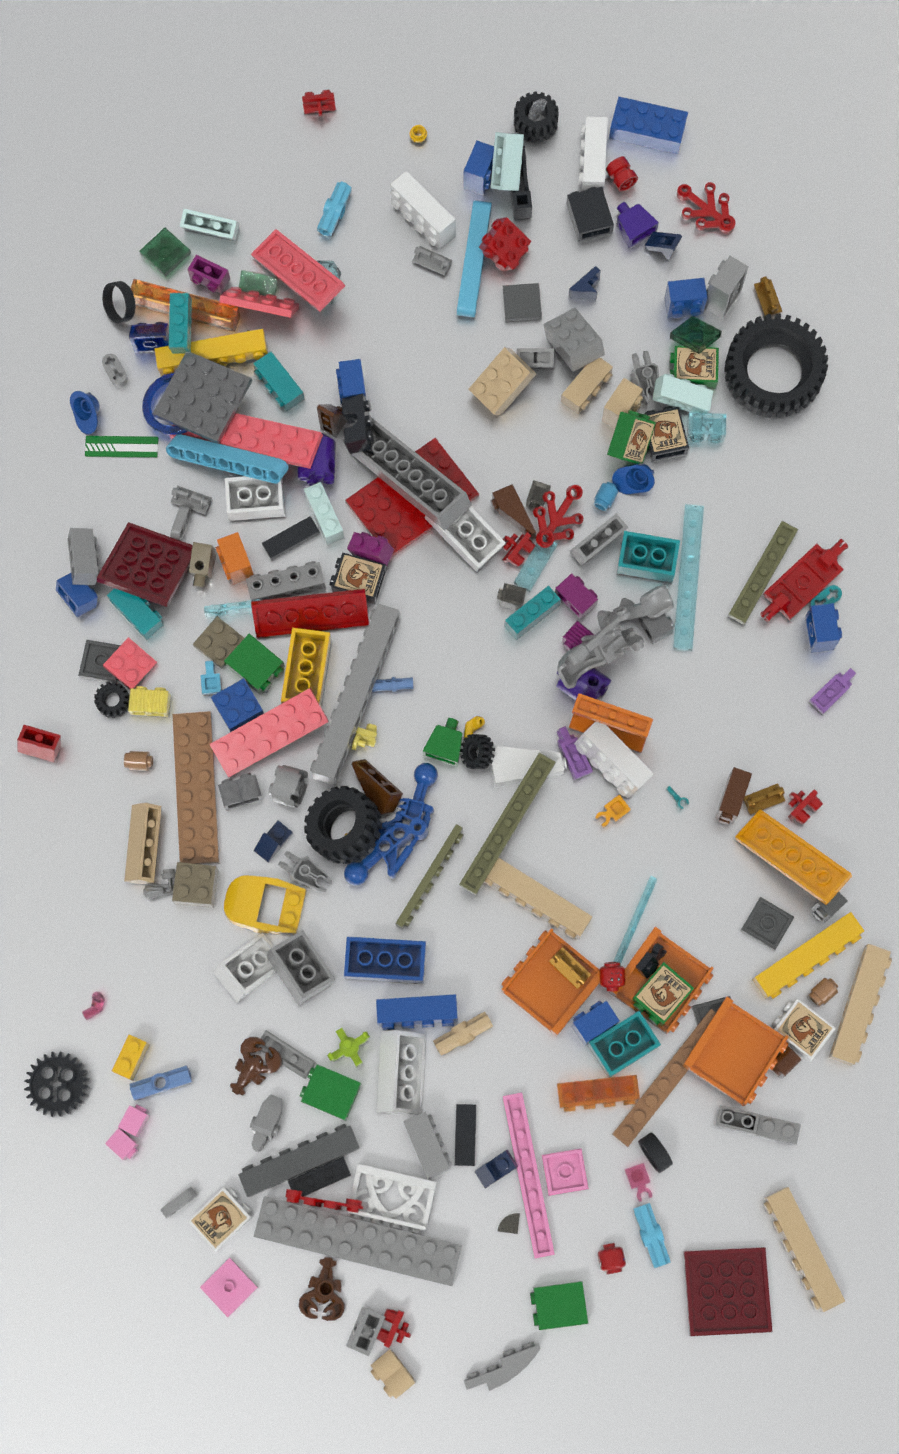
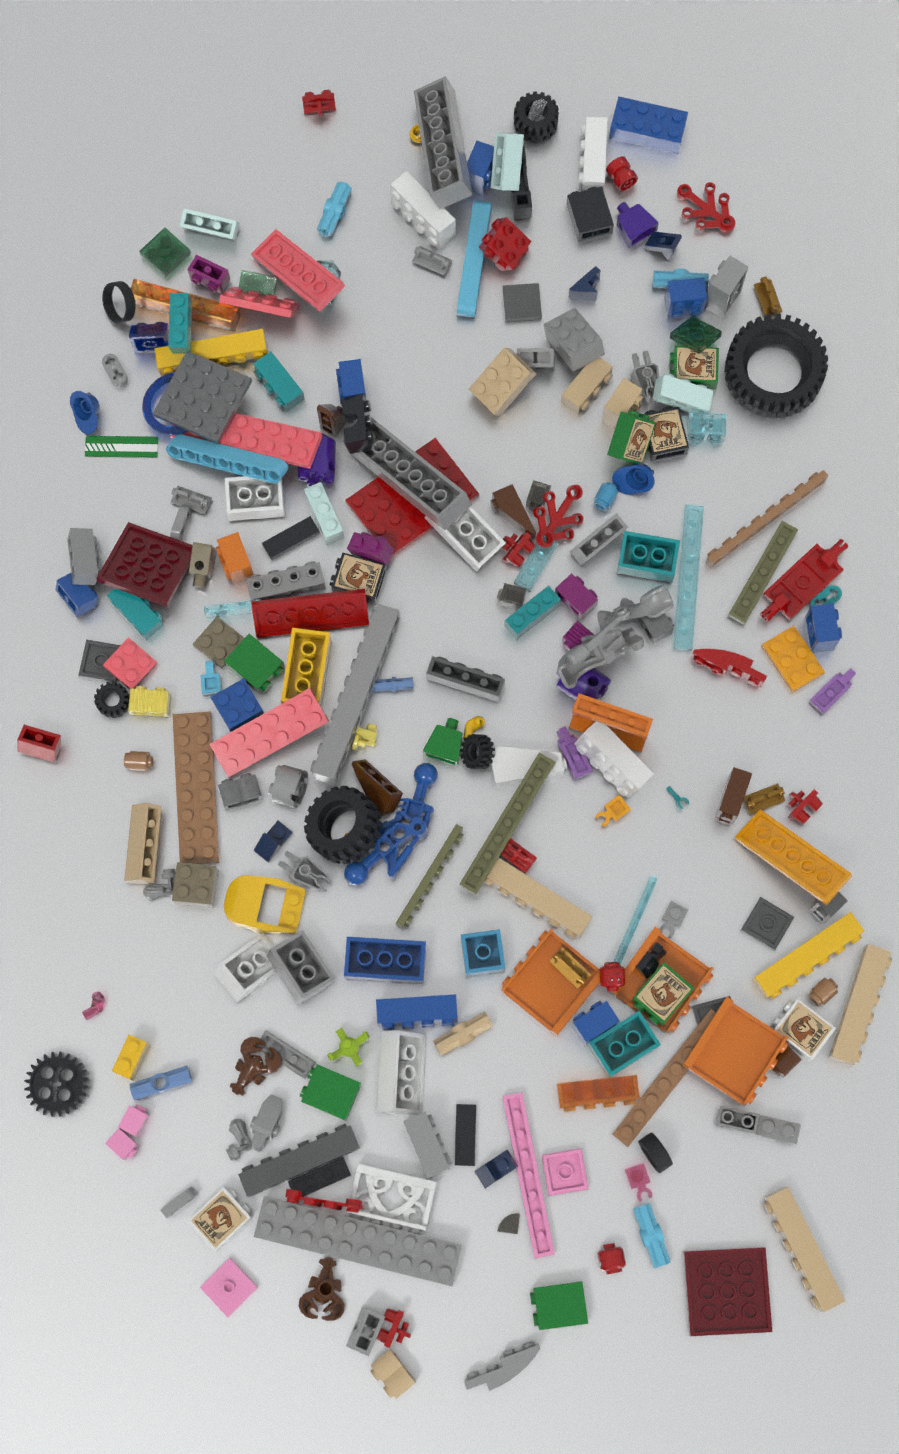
none -> light grey piece [226,1119,252,1160]
none -> light grey brick [414,76,472,209]
none -> dark grey brick [426,656,505,702]
none -> dark azure brick [461,929,506,977]
none -> red hips [500,838,537,874]
none -> medium azure piece [653,268,709,290]
none -> light grey plate [660,901,689,938]
none -> red slope [691,649,767,687]
none -> medium nougat plate [706,470,828,568]
none -> light orange plate [761,625,825,693]

